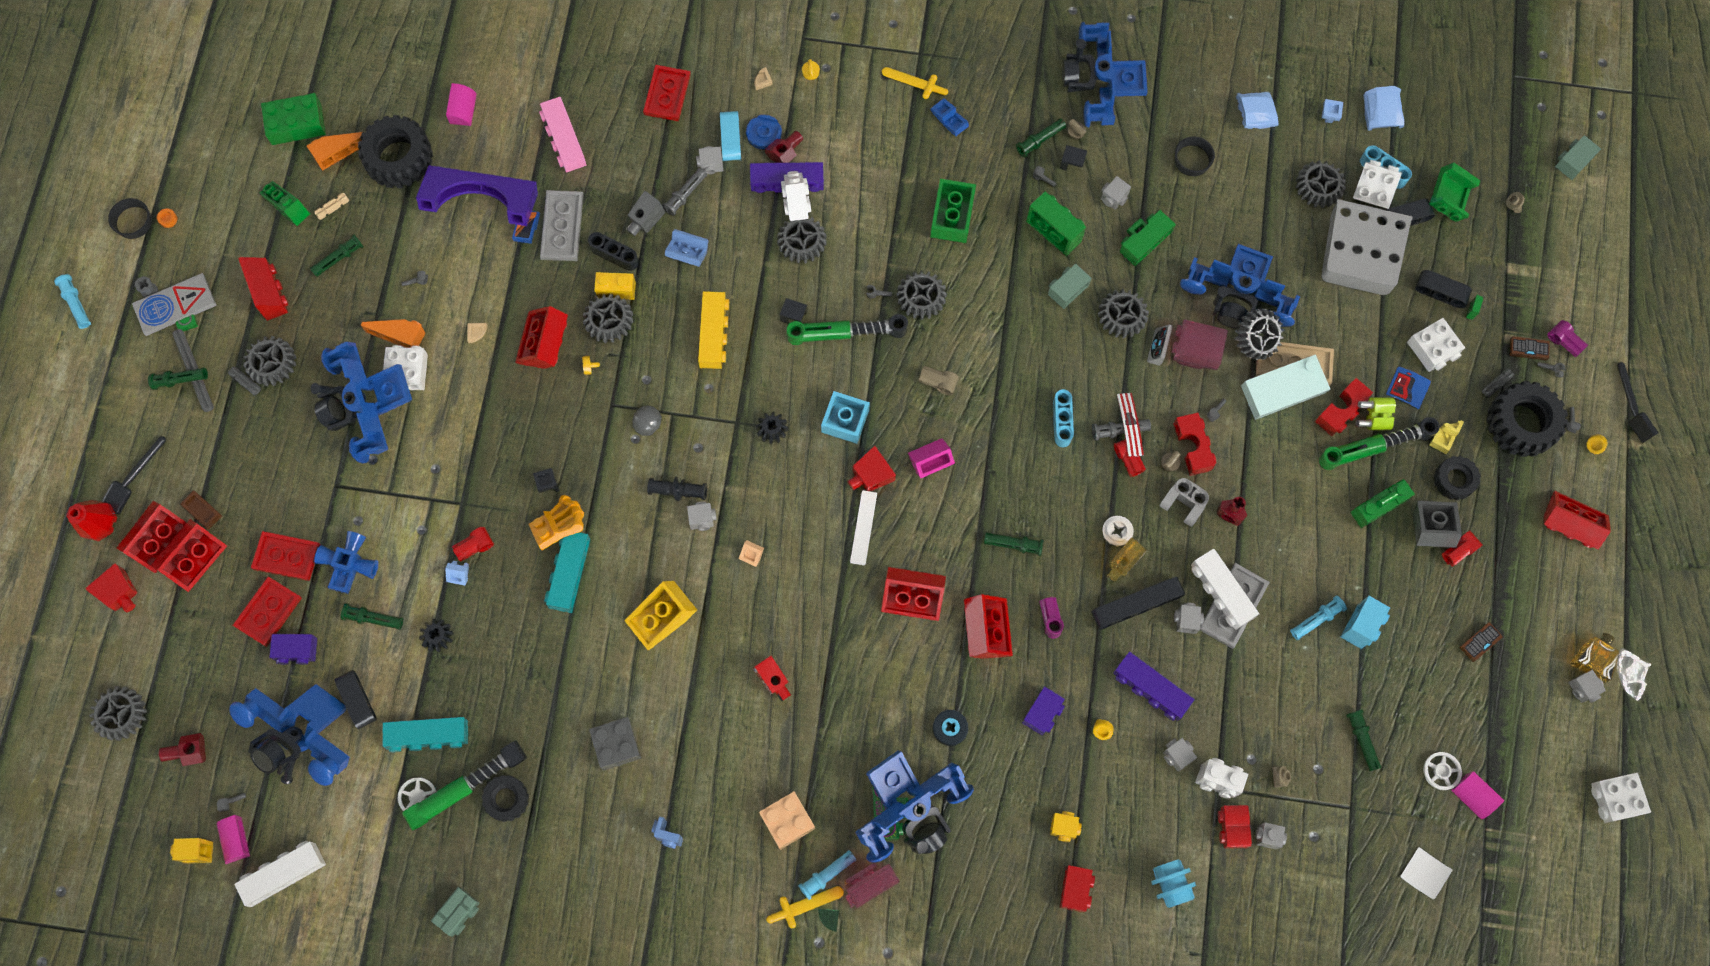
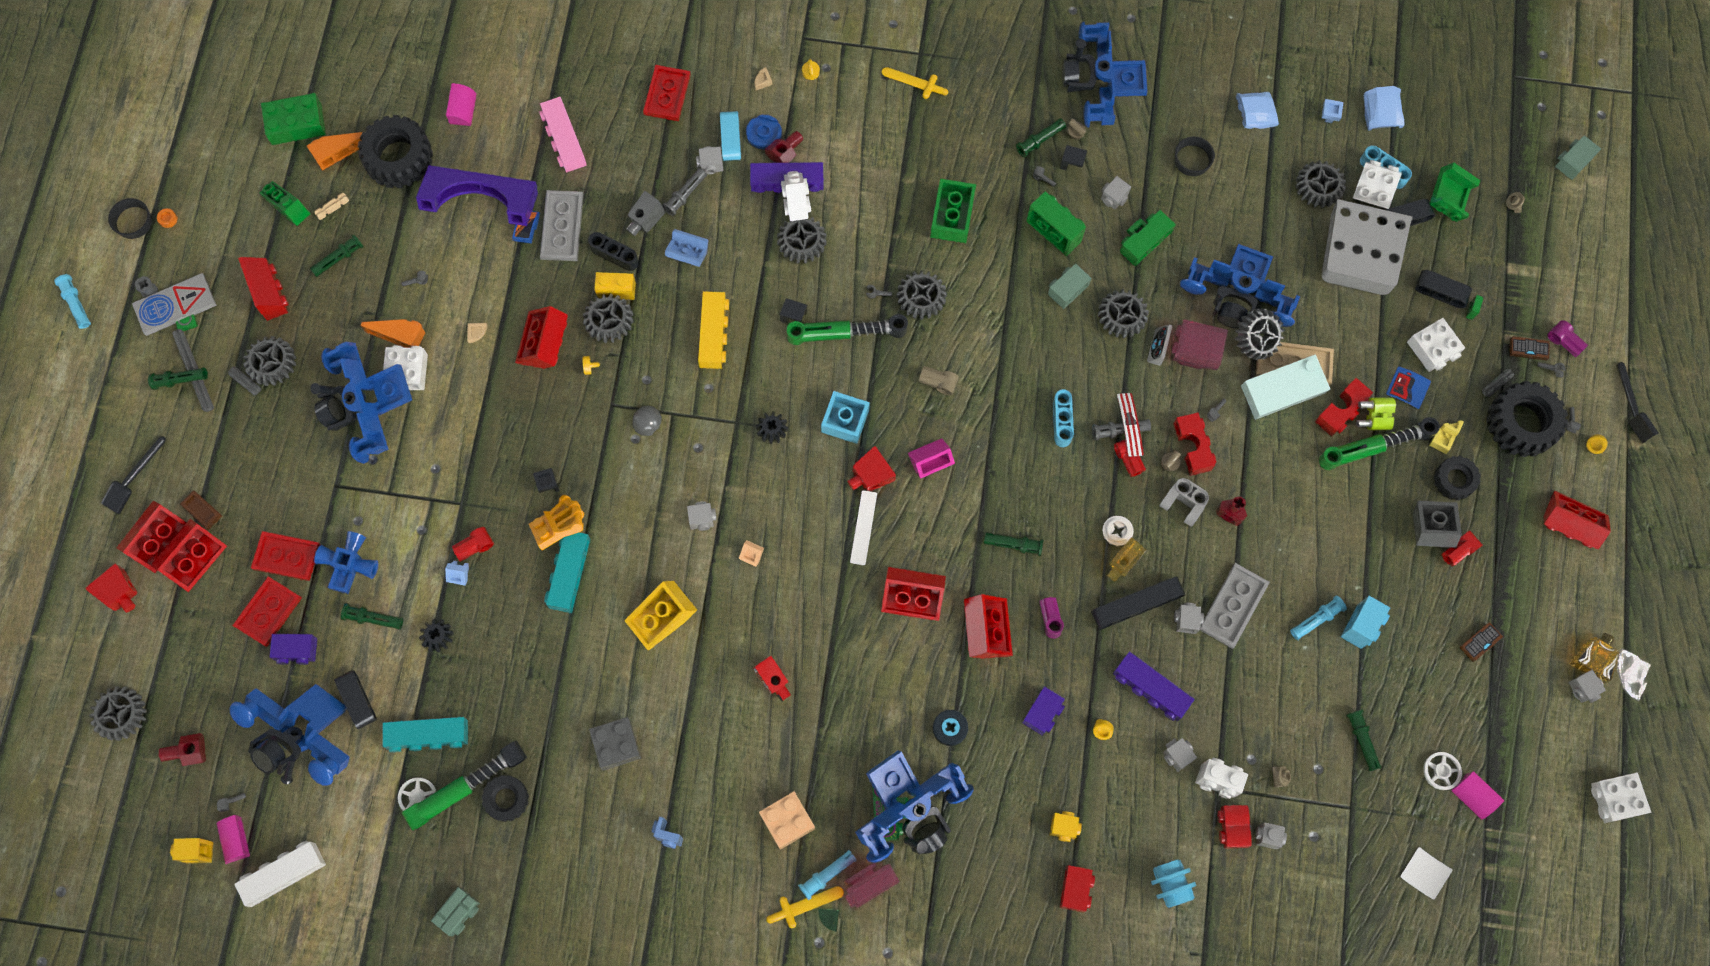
red cone [66,500,118,541] -> none
black piece [647,476,708,501] -> none
blue slope [931,98,969,137] -> none
white brick [1191,549,1259,630] -> none
green piece [1350,479,1415,529] -> none

